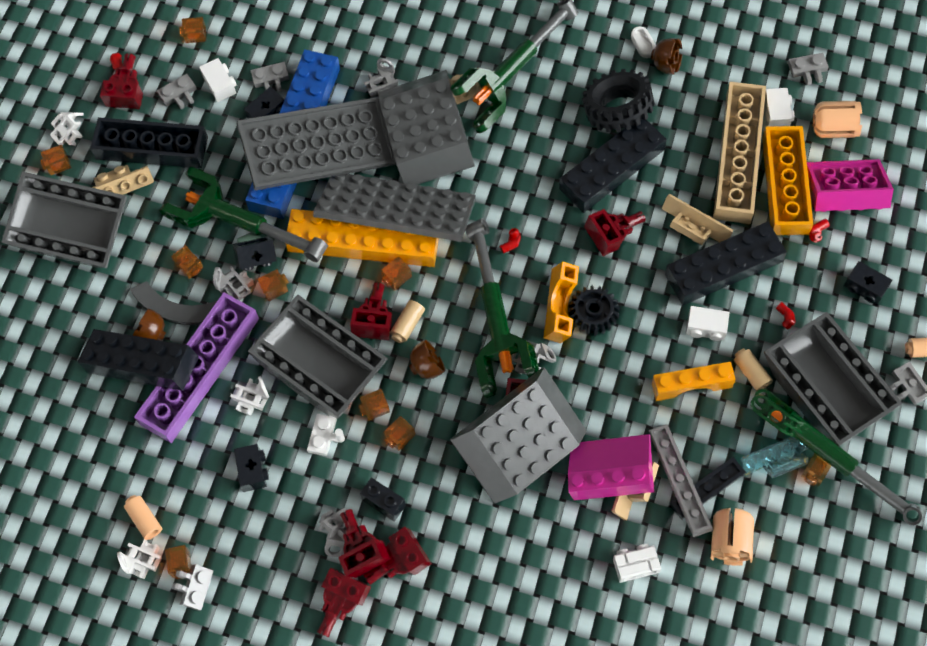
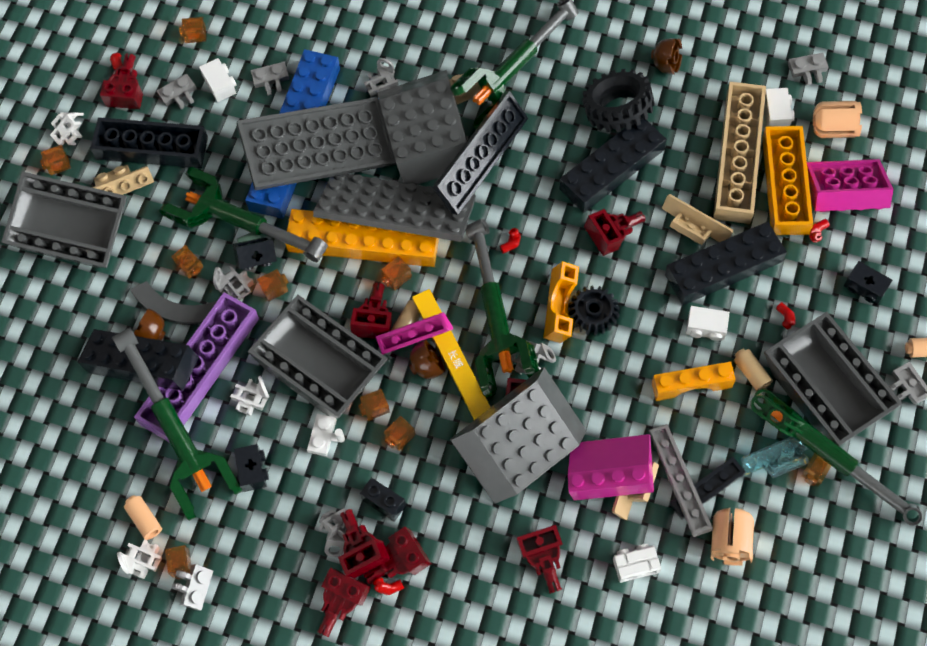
black brick [244,87,285,119] -> none
white tile [631,26,656,58] -> none
none -> dark green piece [112,328,243,521]
none -> red arm [373,577,404,595]
none -> dark pink slope [376,312,453,354]
none -> yellow tile [412,289,491,420]
none -> black plate [432,91,529,215]
none -> dark red brick [516,525,563,594]

